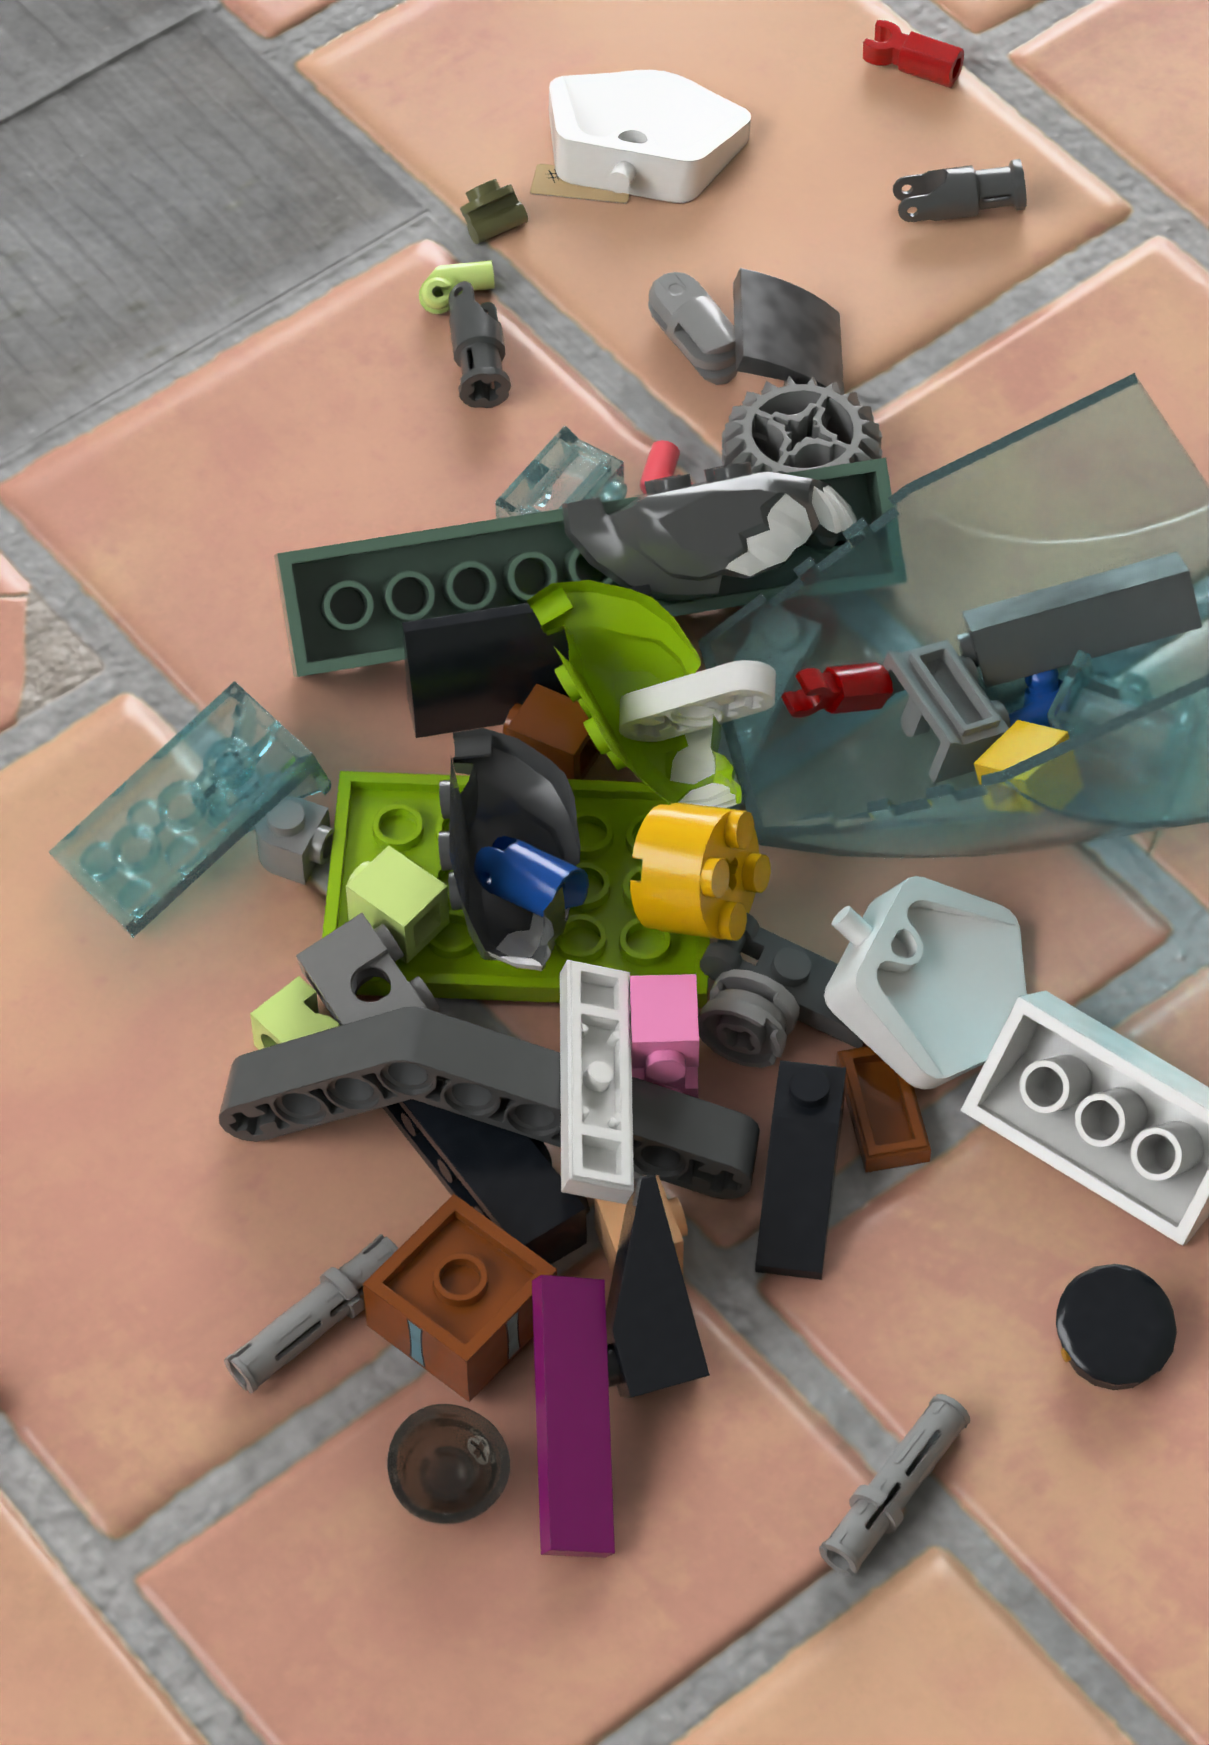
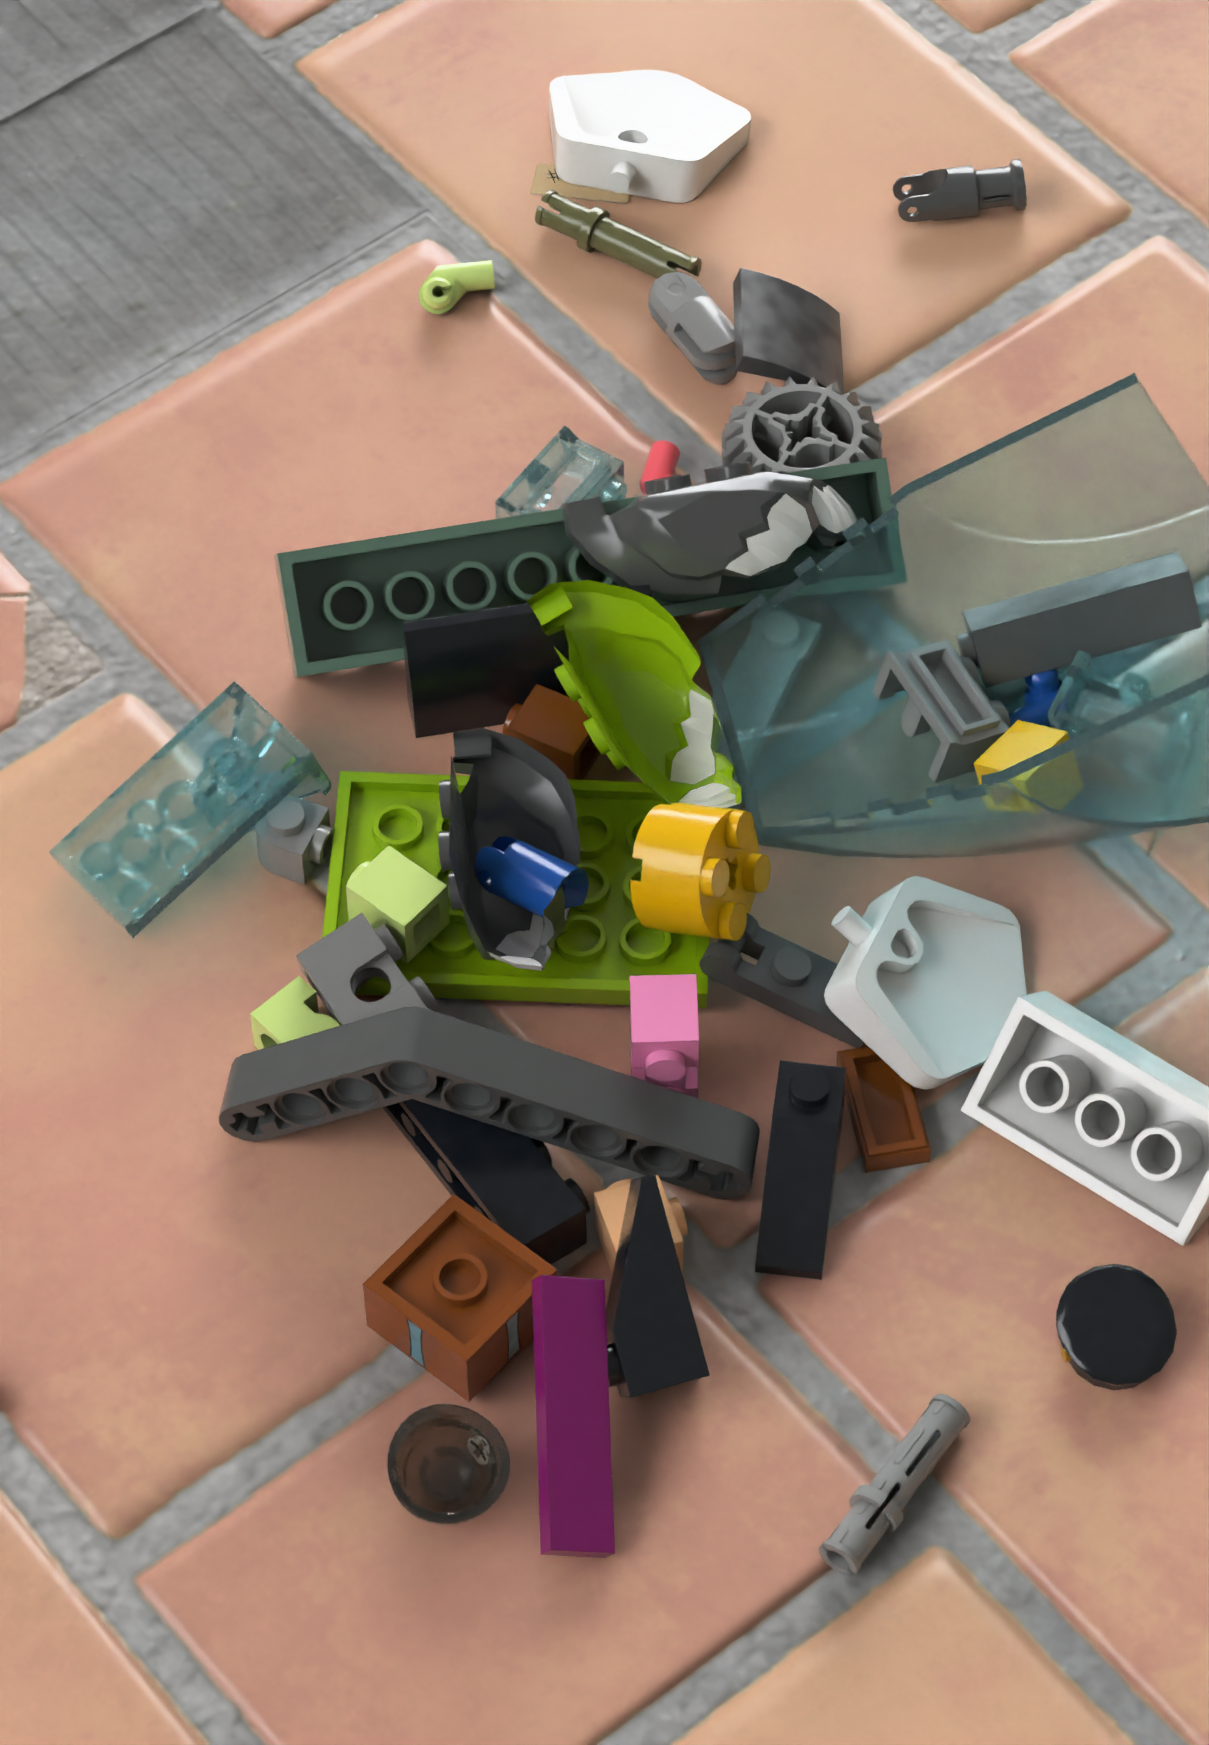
light grey pin [224,1234,399,1394] -> none
dark grey piece [448,281,511,408] -> none
olive plate [460,179,528,244] -> none
white plate [560,960,634,1204] -> none
white beam [619,660,776,742] -> none
light grey wheel [698,969,800,1068] -> none
red bar [781,662,893,718] -> none
red bar [863,20,964,88] -> none
none -> olive pin [535,190,702,278]

